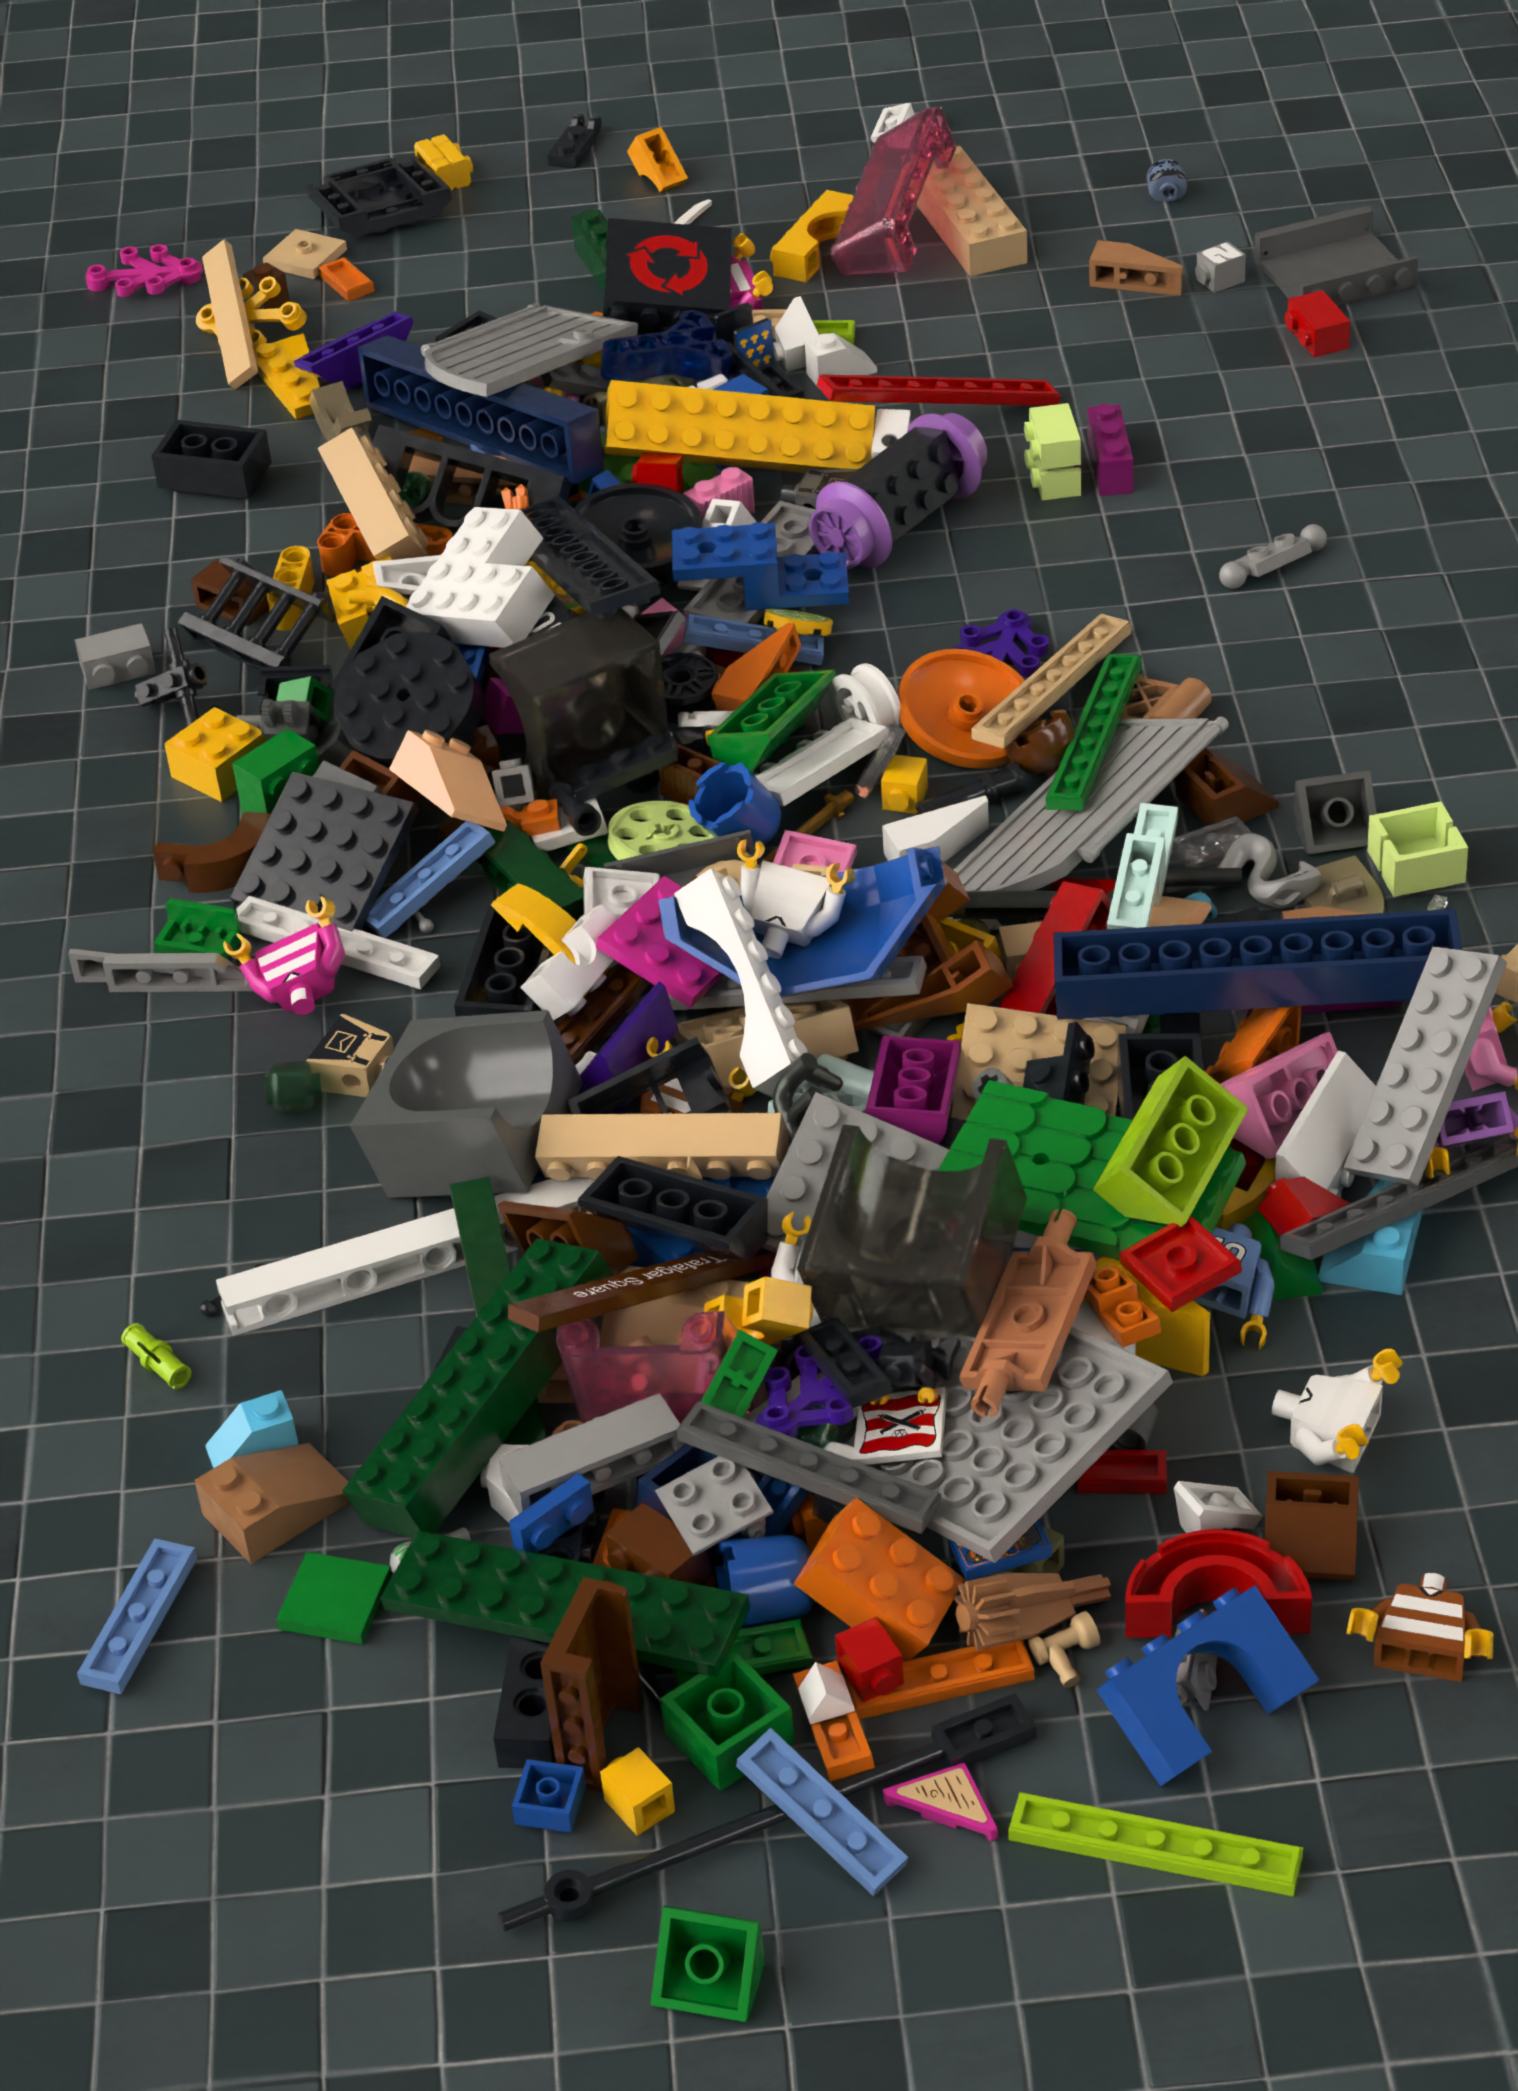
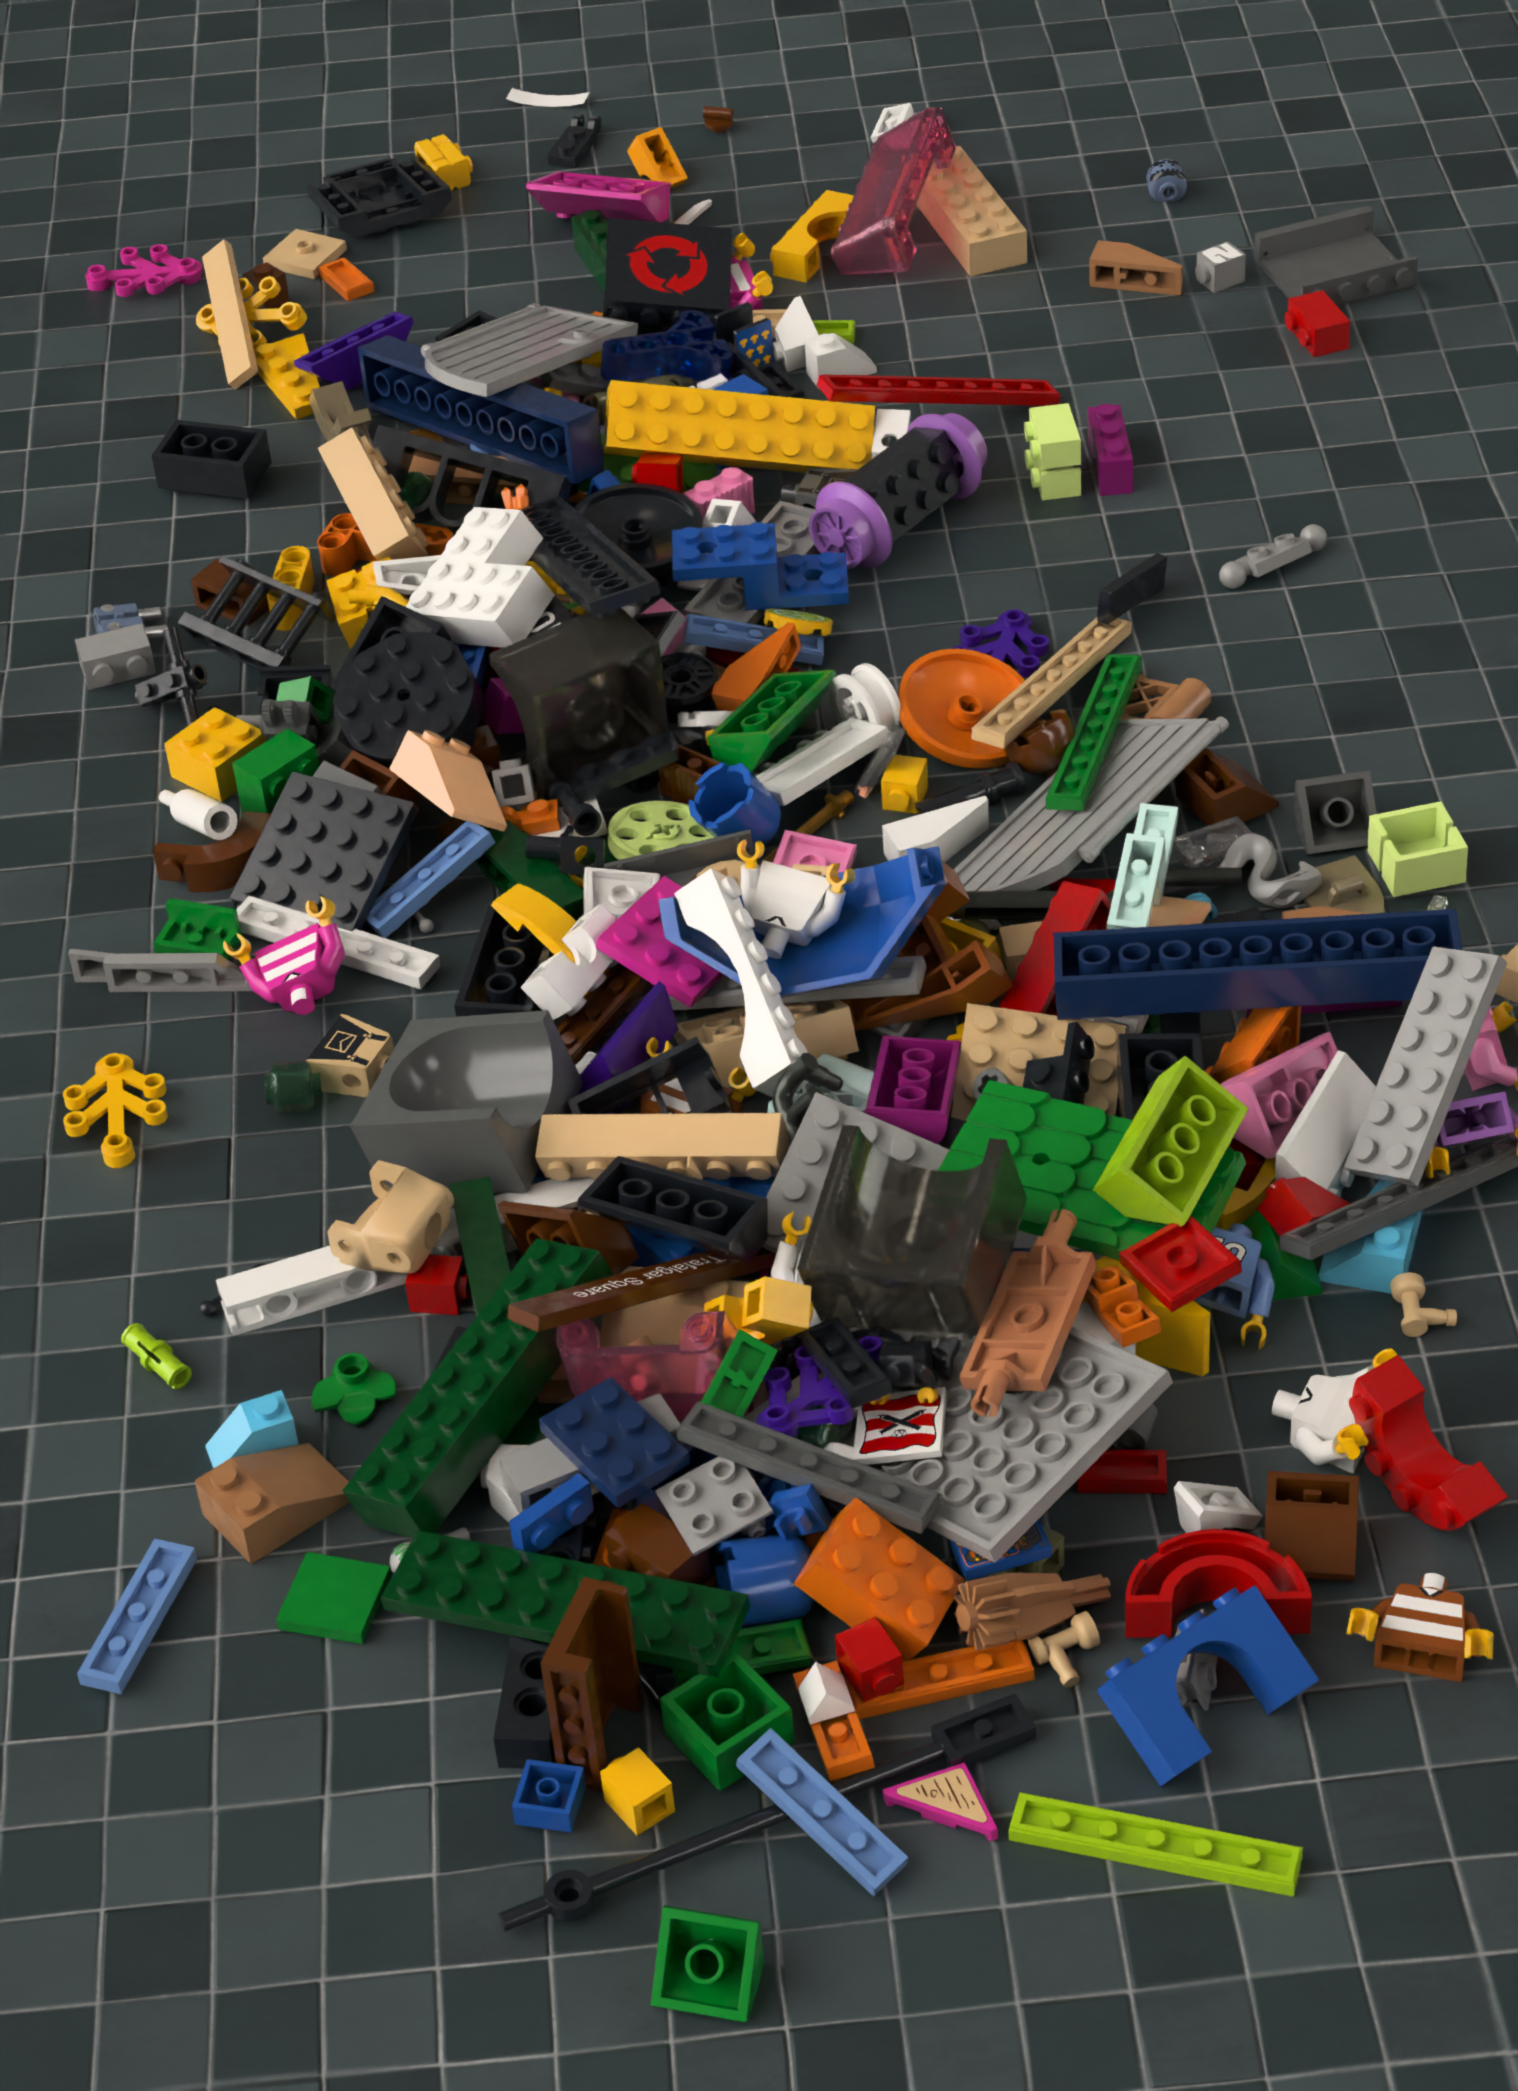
none -> yellow plant [63,1053,168,1168]
none -> piece [93,603,168,639]
none -> white piece [159,789,237,840]
none -> green plate [311,1353,396,1425]
none -> tan piece [327,1160,454,1273]
none -> red brick [405,1254,471,1315]
none -> white sticker [506,88,590,107]
none -> black bracket [525,825,605,875]
none -> dark pink slope [526,171,671,222]
none -> dark blue plate [539,1377,690,1508]
none -> reddish brown plate [703,106,734,133]
none -> blue tile [769,1483,832,1540]
none -> black tile [1097,553,1167,624]
none -> red brick [1349,1355,1508,1531]
none -> tan piece [1390,1272,1457,1337]

